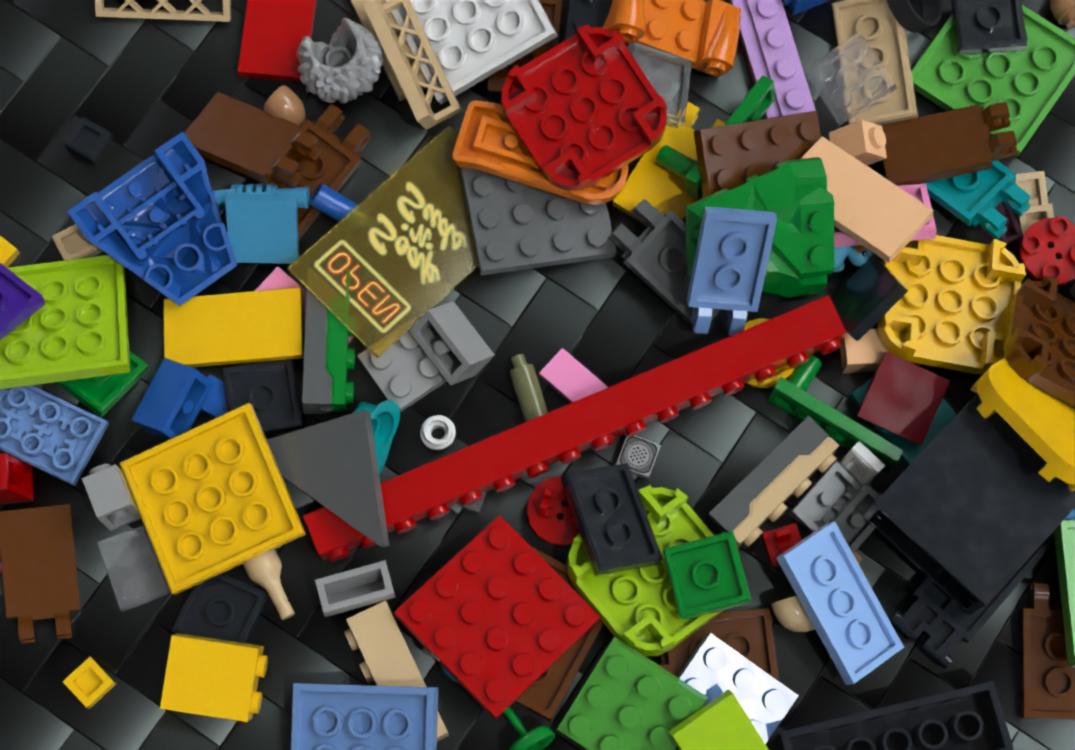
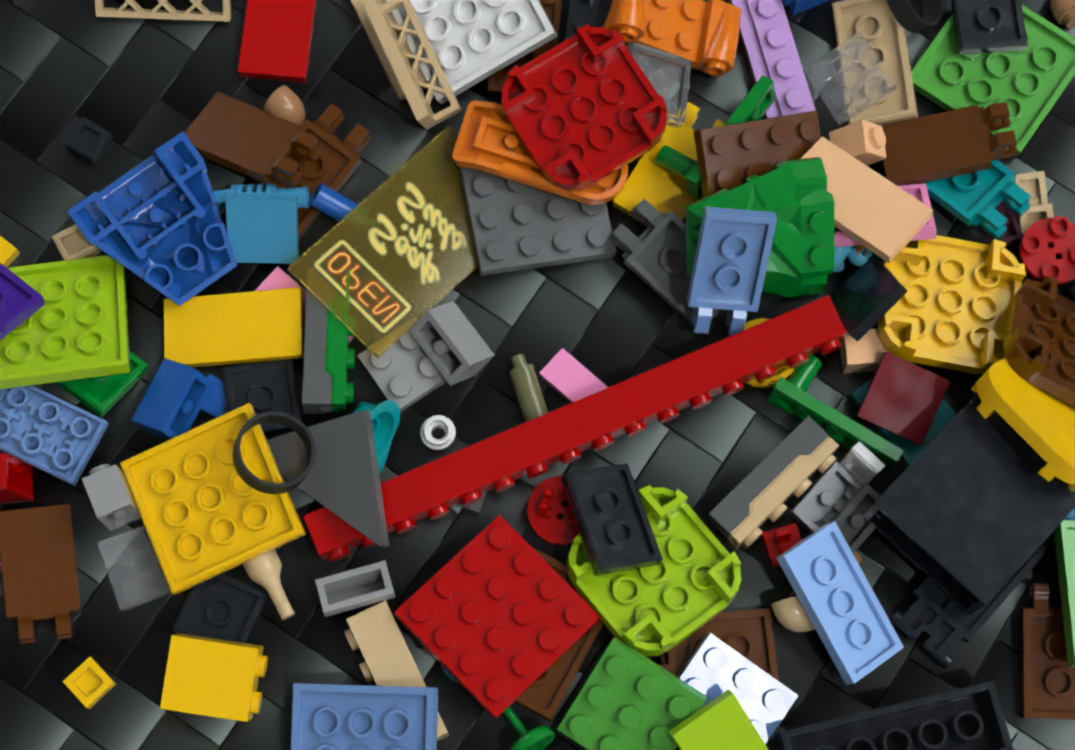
light grey hair [296,18,384,103] -> none
tile [616,435,661,480] -> none
green tile [663,531,752,621] -> none
none -> black tyre [233,411,316,494]

